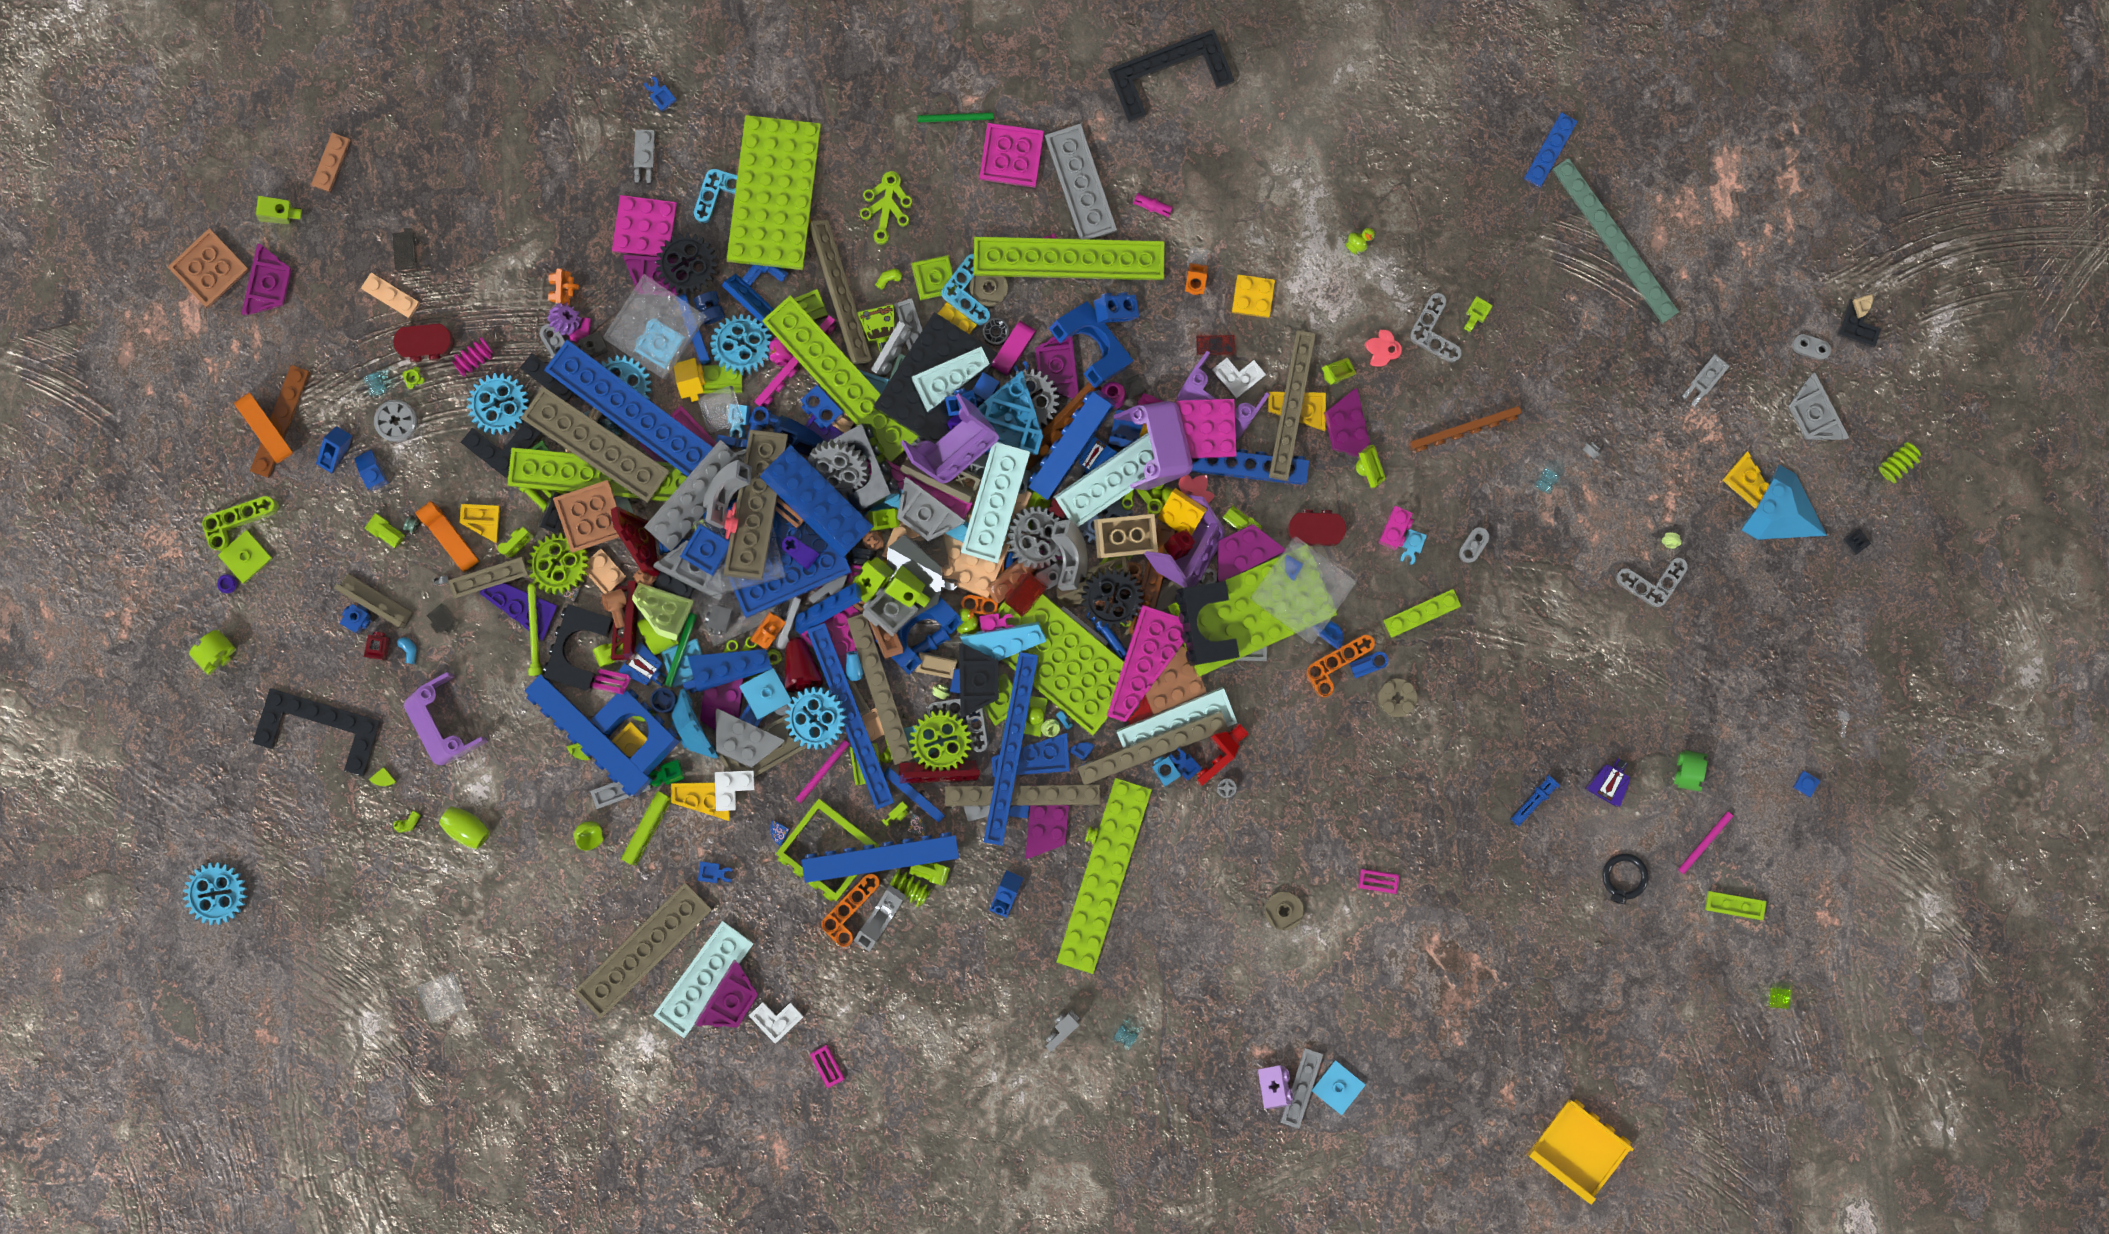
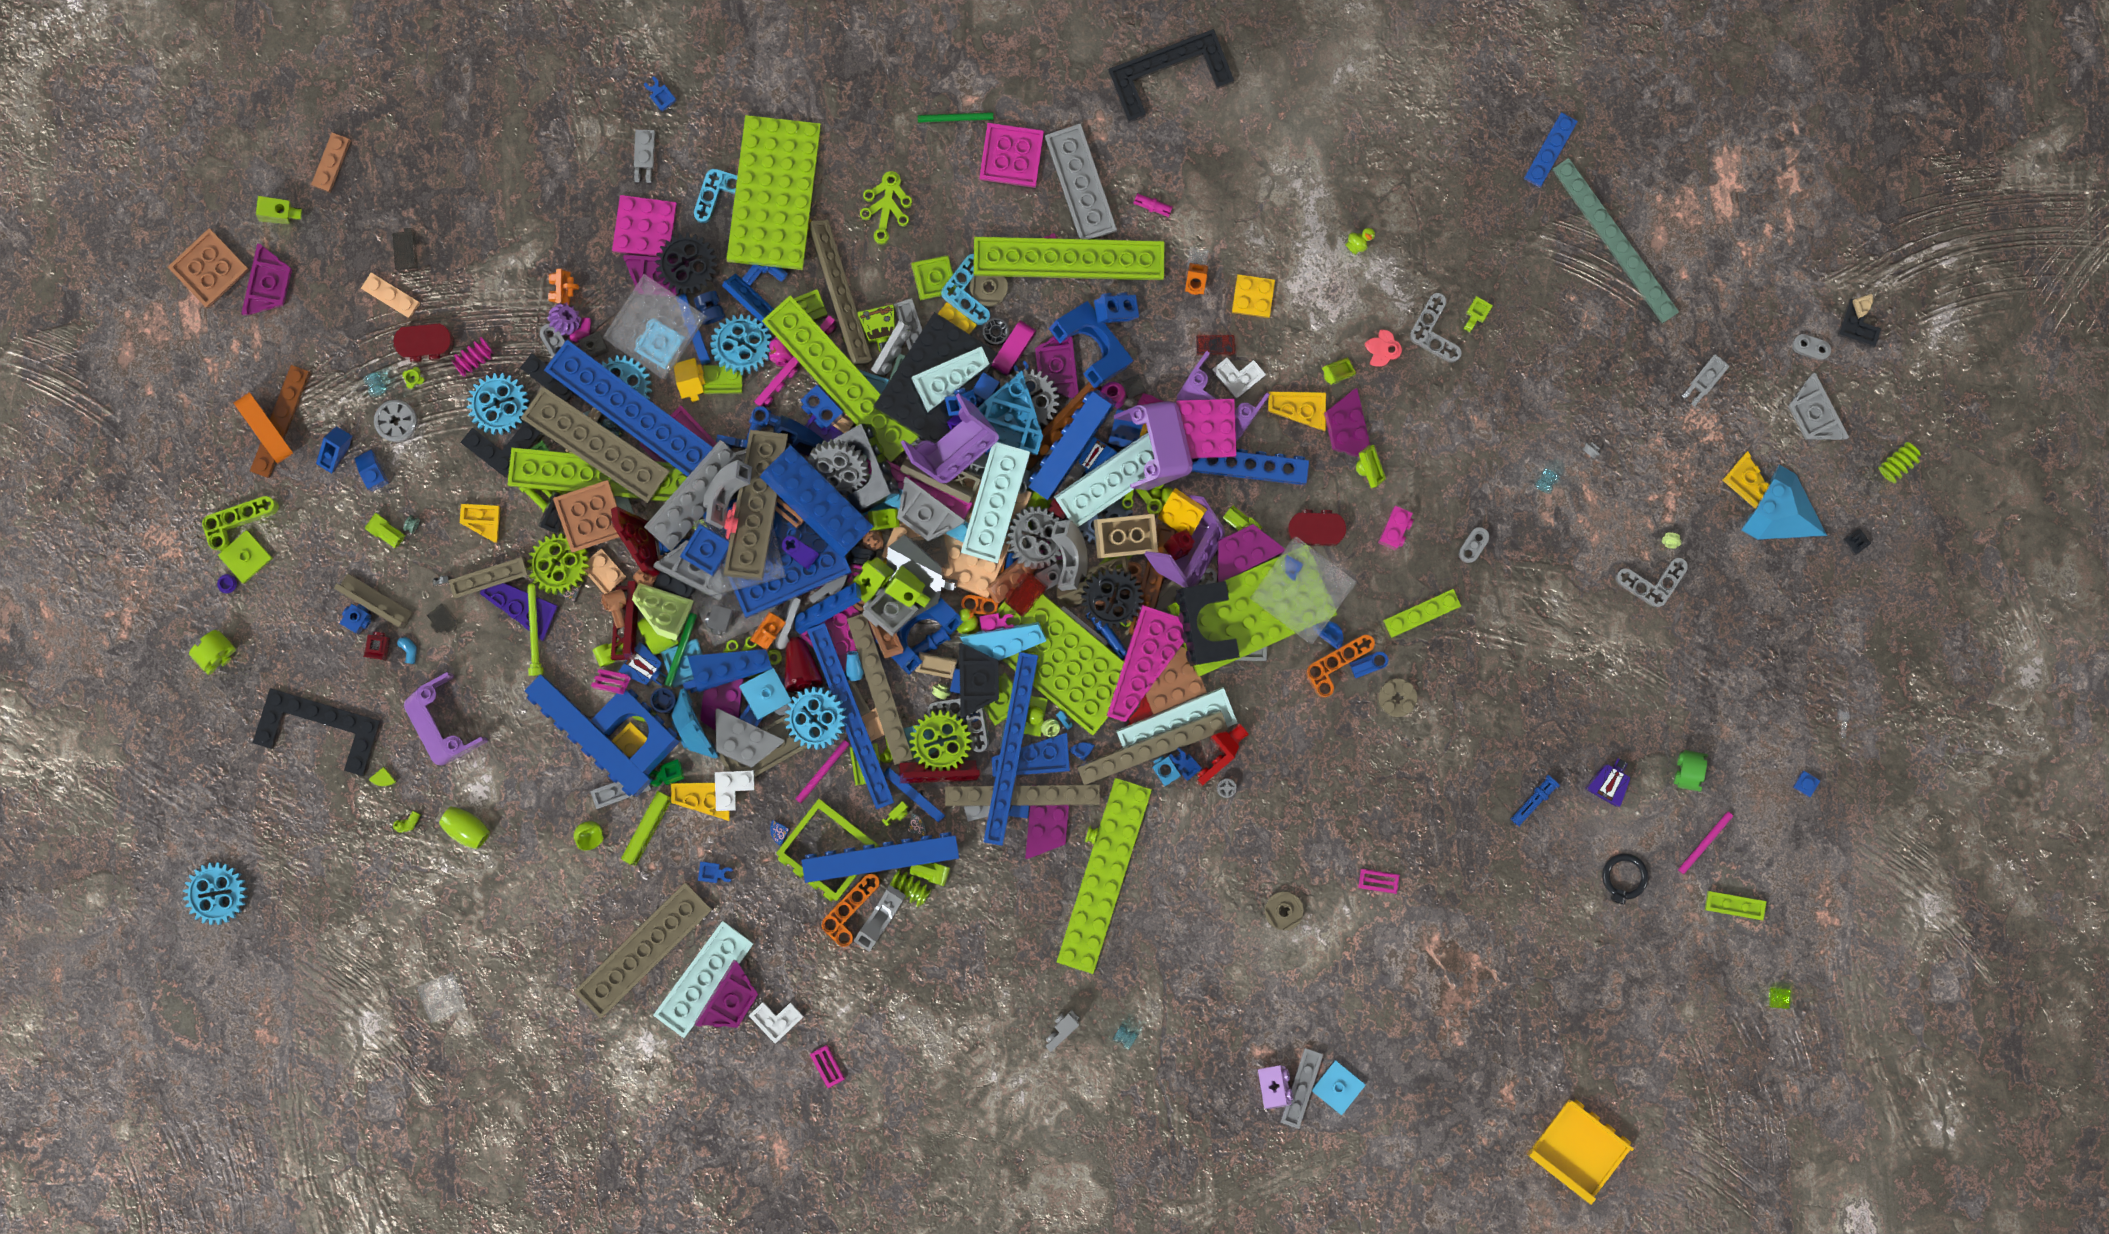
orange beam [415,501,480,573] -> none
lime plate [498,527,535,558] -> none
black arch [543,604,614,692] -> none
lime tile [566,743,591,760] -> none
clear plate [698,386,744,435] -> none
medium azure plate [728,404,751,438] -> none
lime arm [875,268,902,290] -> none
blue slope [989,870,1024,918] -> none
coral plate [1179,475,1215,503] -> none
dark tan plate [1269,330,1316,481] -> none
medium azure plate [1400,529,1427,565] -> none
dark orange plate [1408,406,1522,453] -> none

